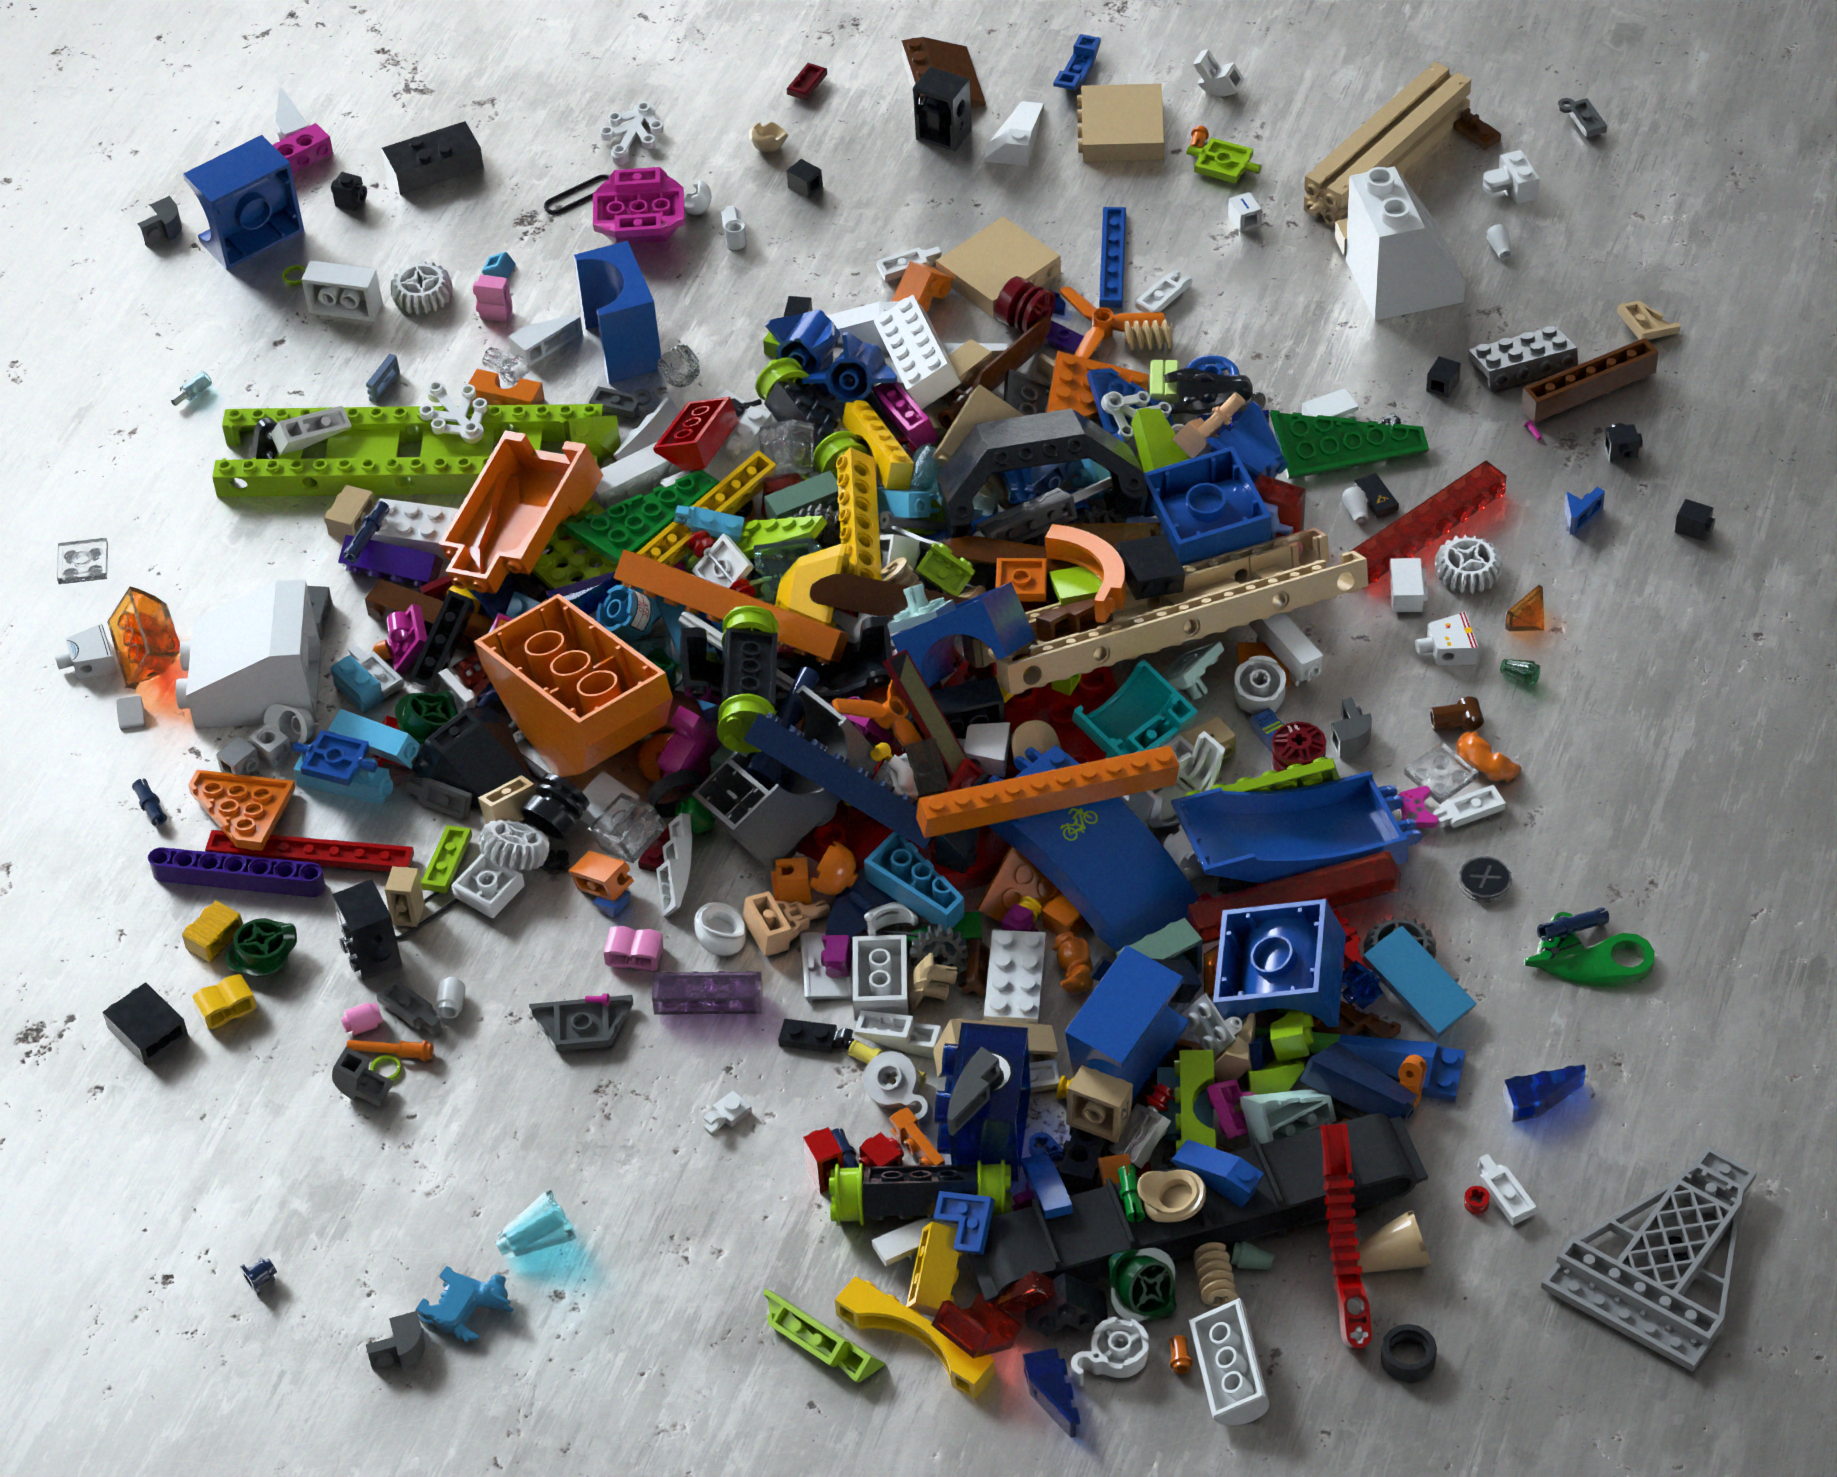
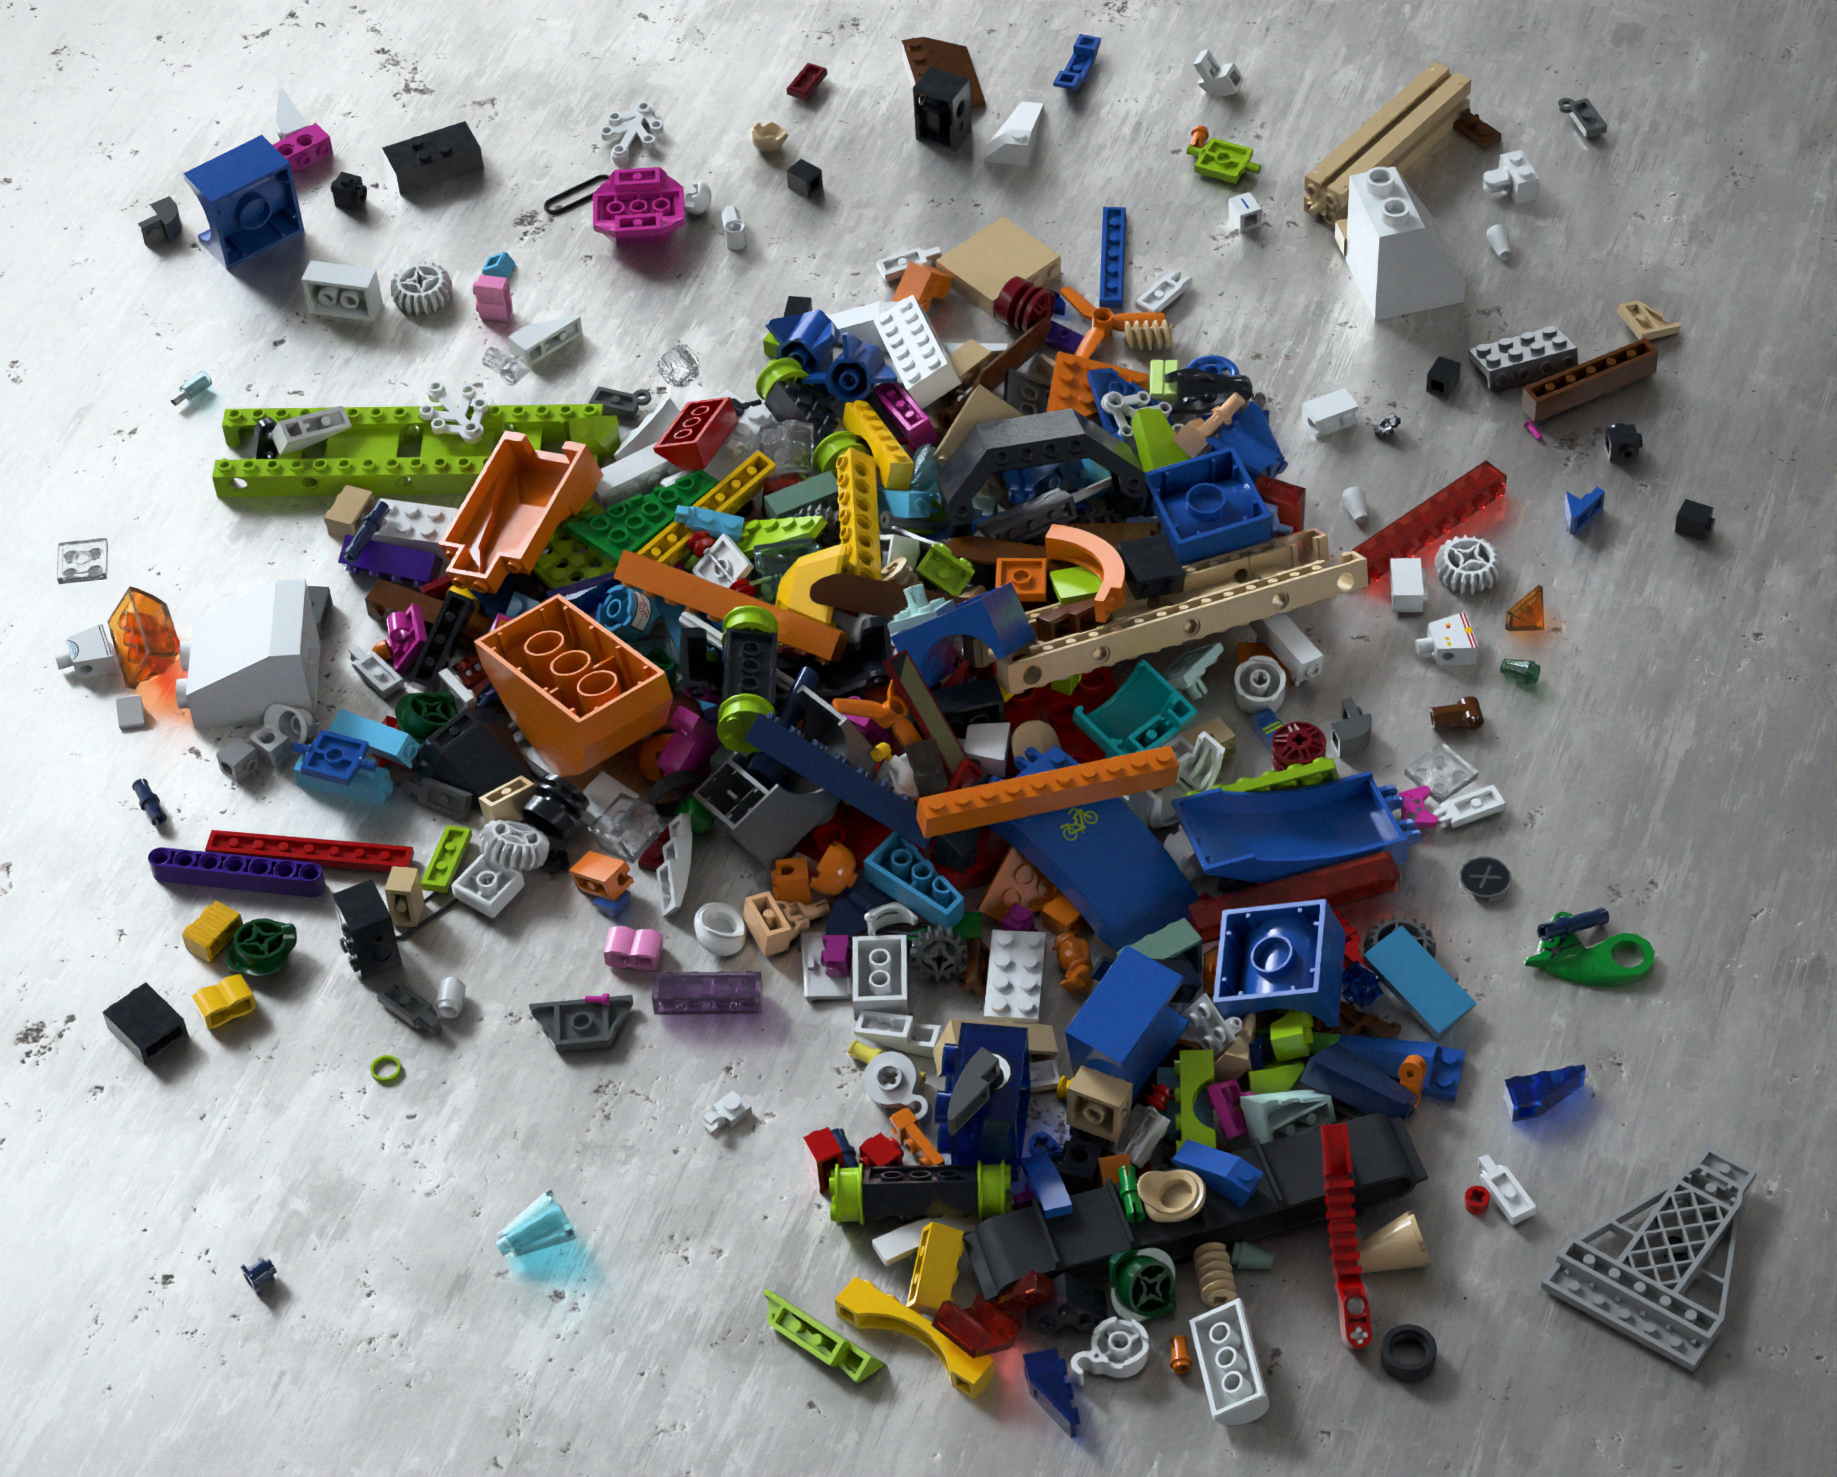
orange plate [188,769,295,851] -> none
lime piece [282,265,306,286] -> none
medium azure brick [330,655,384,713] -> none
dark grey brick [332,1047,393,1107] -> none
bright pink brick [341,1002,383,1036] -> none
orange pin [346,1040,434,1062] -> none
sand blue tile [366,354,400,403] -> none
dark grey brick [366,1311,425,1371] -> none
dark azure animal [415,1266,514,1343] -> none
orange arch [467,369,545,405] -> none
blue piece [574,241,663,384] -> none
black plate [778,1018,854,1053] -> none
tan connector [908,953,957,1011] -> none
blue plate [934,1191,995,1255] -> none
yellow bush [1018,896,1042,922] -> none
tan brick [1077,83,1164,162] -> none
green wing [1270,410,1429,480] -> none
black tile [1354,472,1399,518] -> none
orange animal [1456,731,1522,783] -> none

